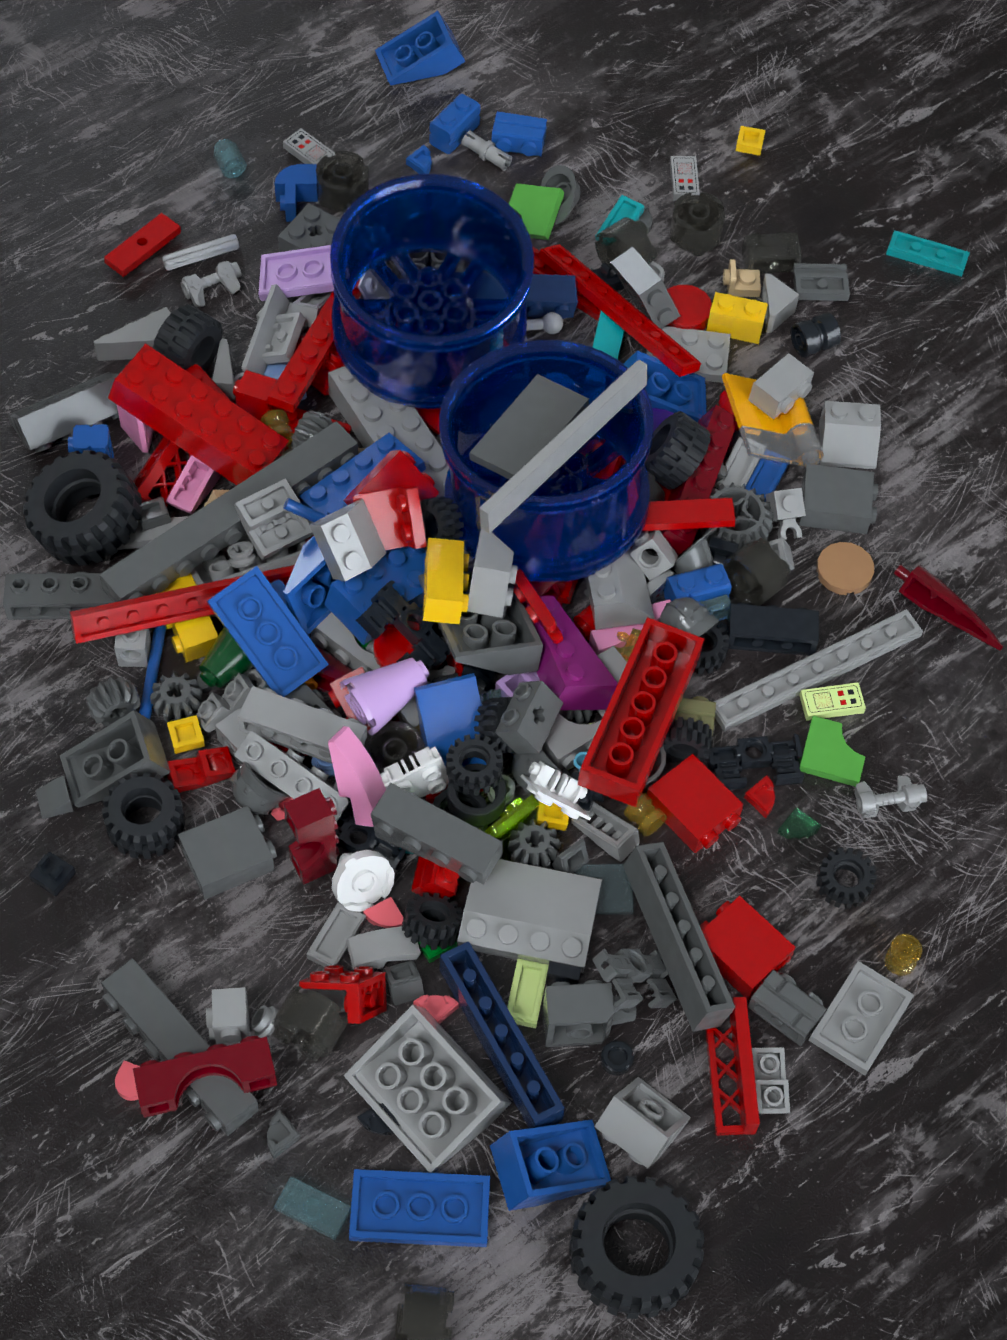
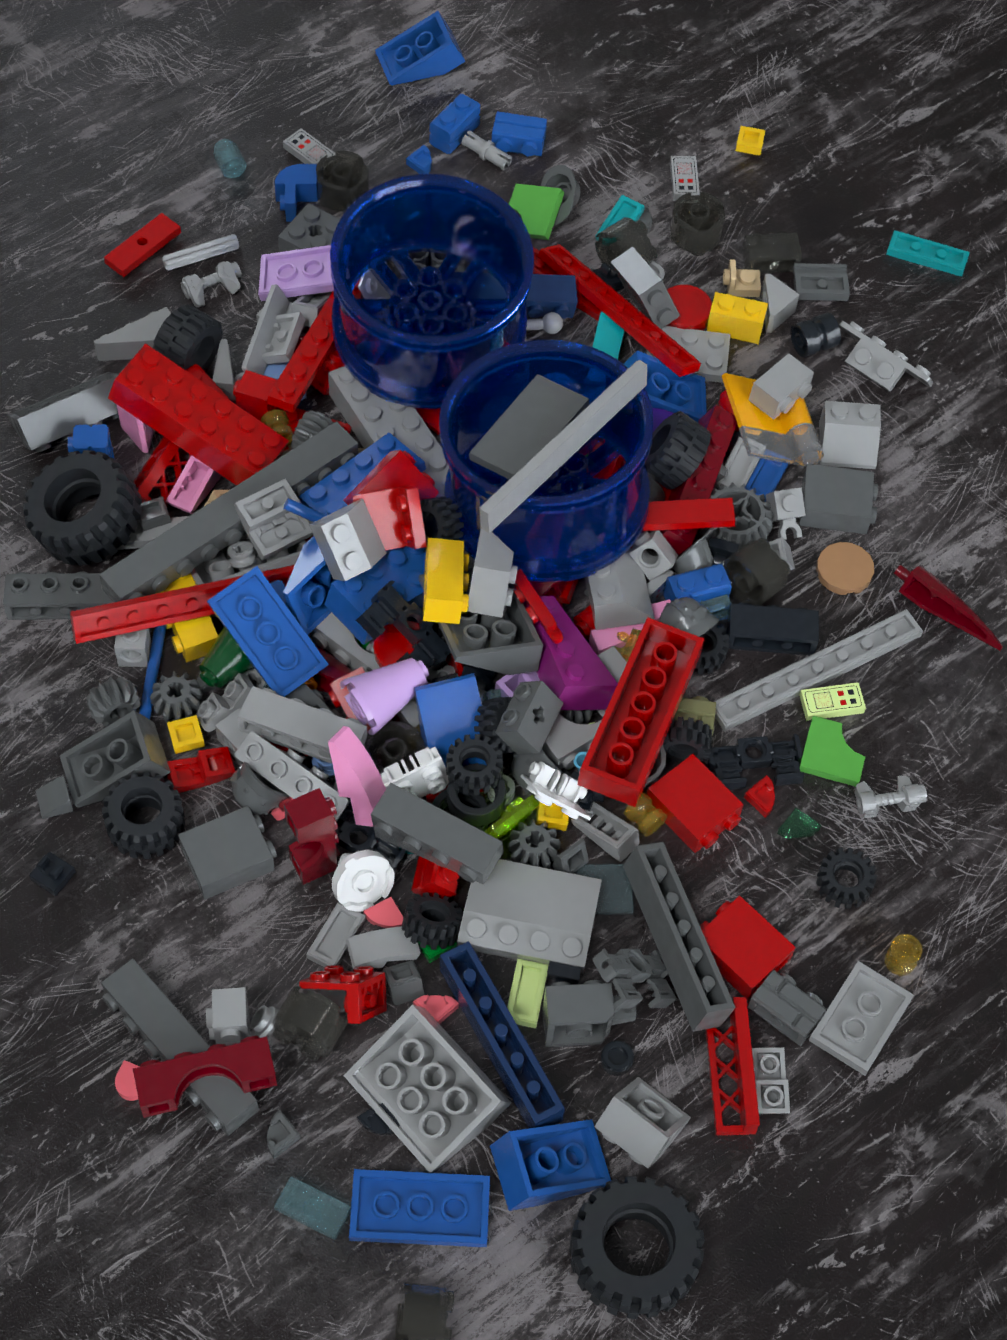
none -> light grey bracket [839,320,933,392]

